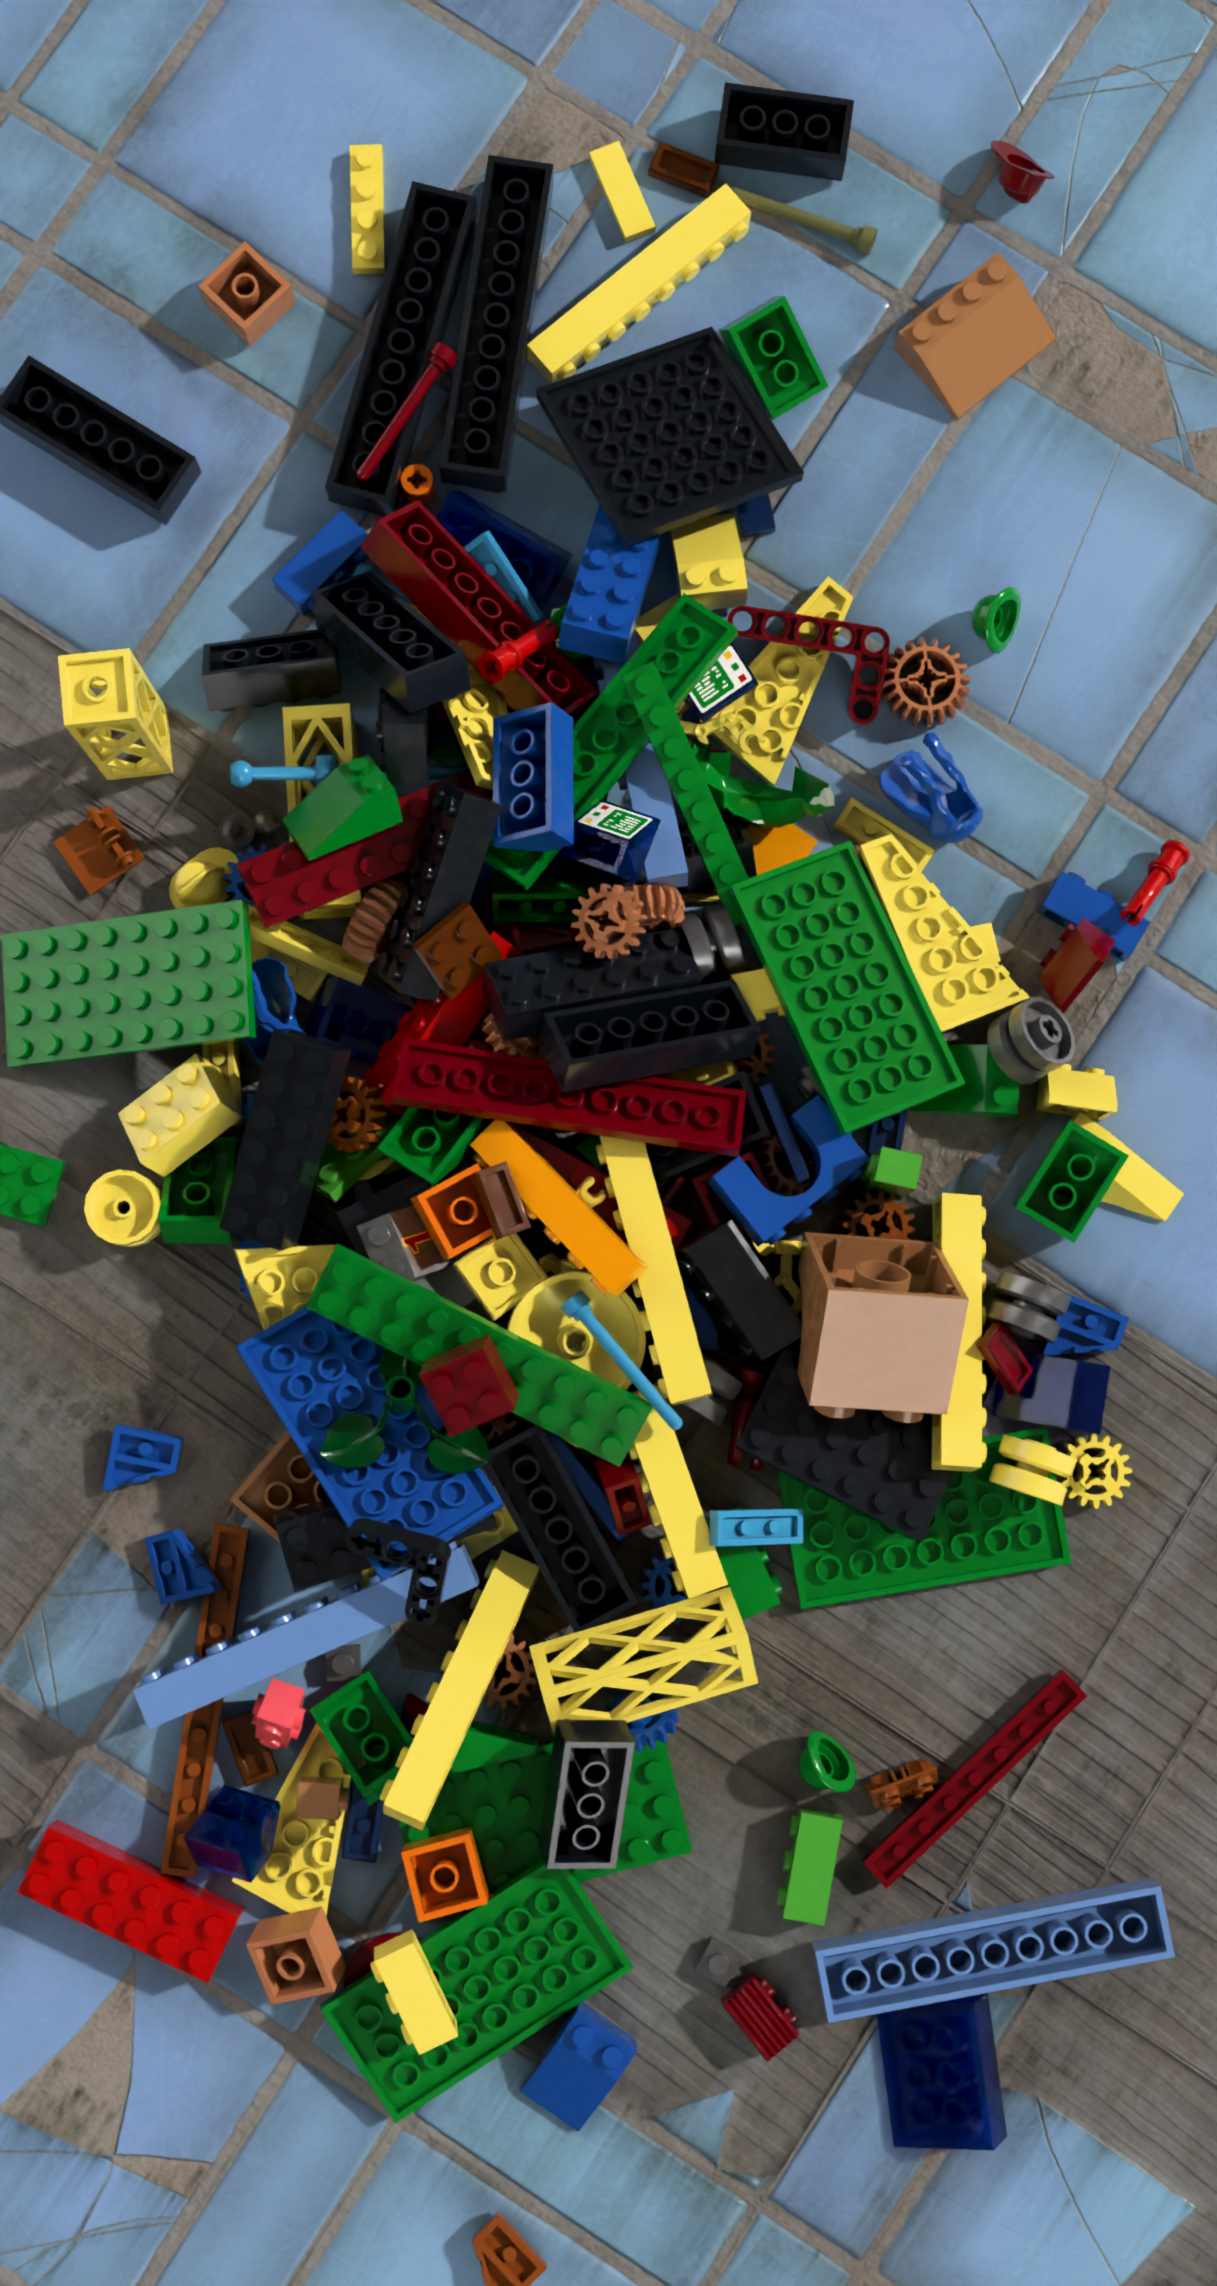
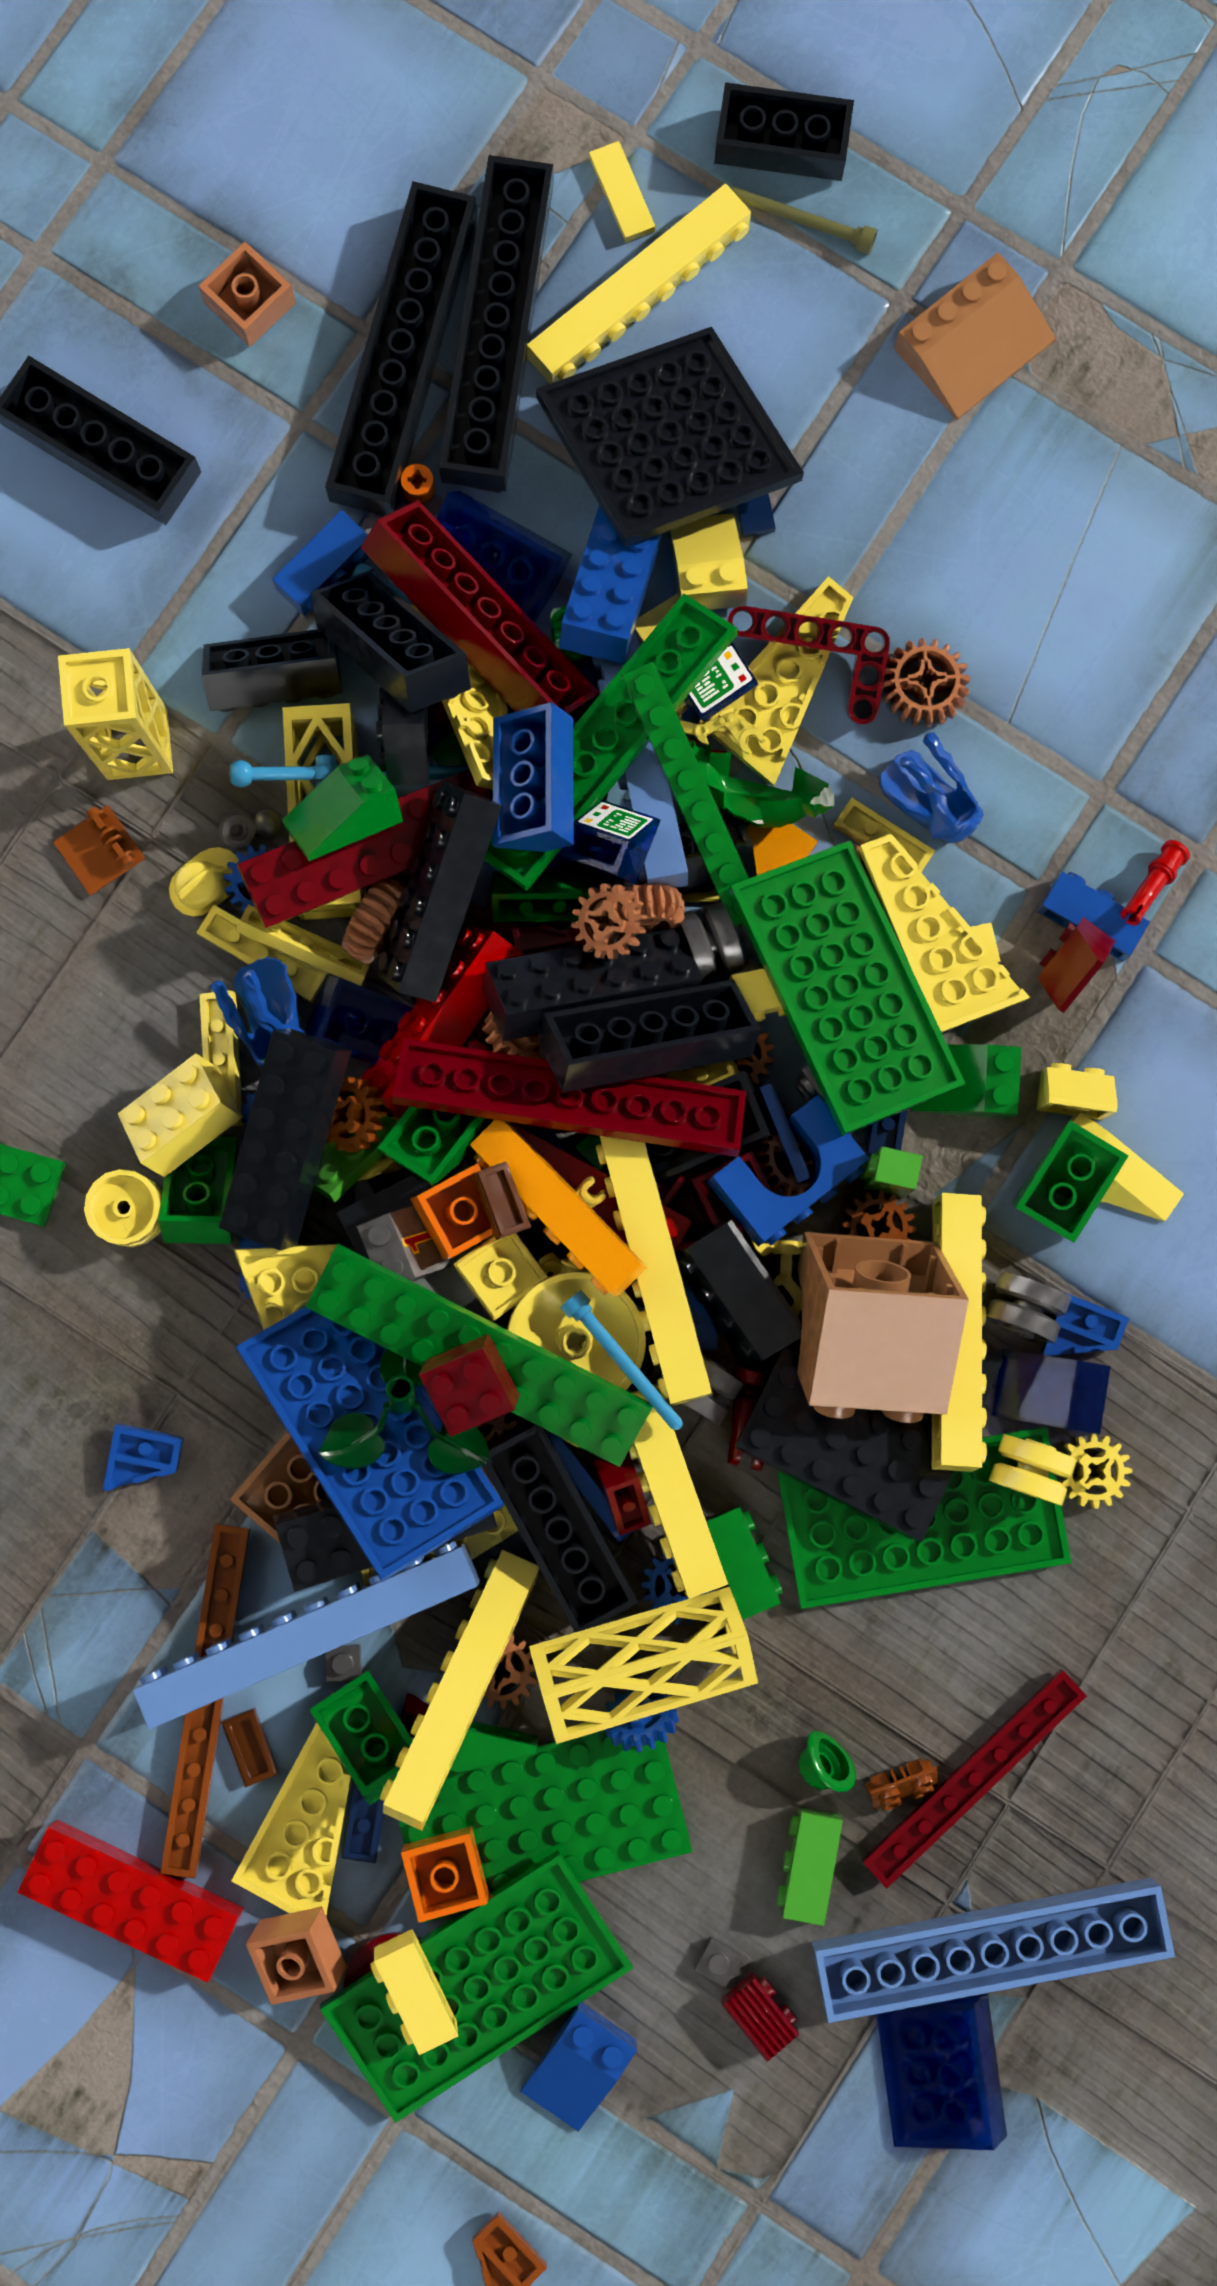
green plate [1,899,256,1068] -> none
blue wing [145,1528,222,1605] -> none
clear blue slope [184,1785,281,1883] -> none
coral brick [251,1678,306,1749] -> none
medium nougat brick [296,1777,349,1820] -> none
black beam [346,1518,451,1626] -> none
light yellow plate [350,144,386,274] -> none
dark red piece [356,342,458,481] -> none
reddish brown plate [412,901,503,1000] -> none
dark azure plate [463,530,544,623] -> none
red pin [478,620,559,682] -> none
black brick [539,1720,635,1869] -> none
reddish brown tile [648,142,720,198] -> none
dark azure plate [710,1508,803,1547] -> none
green slope [719,296,828,420] -> none
green hat [971,587,1021,654] -> none
dark red tile [977,1322,1033,1395] -> none
flat silver wheel [987,997,1075,1084] -> none
dark red piece [991,140,1055,204] -> none

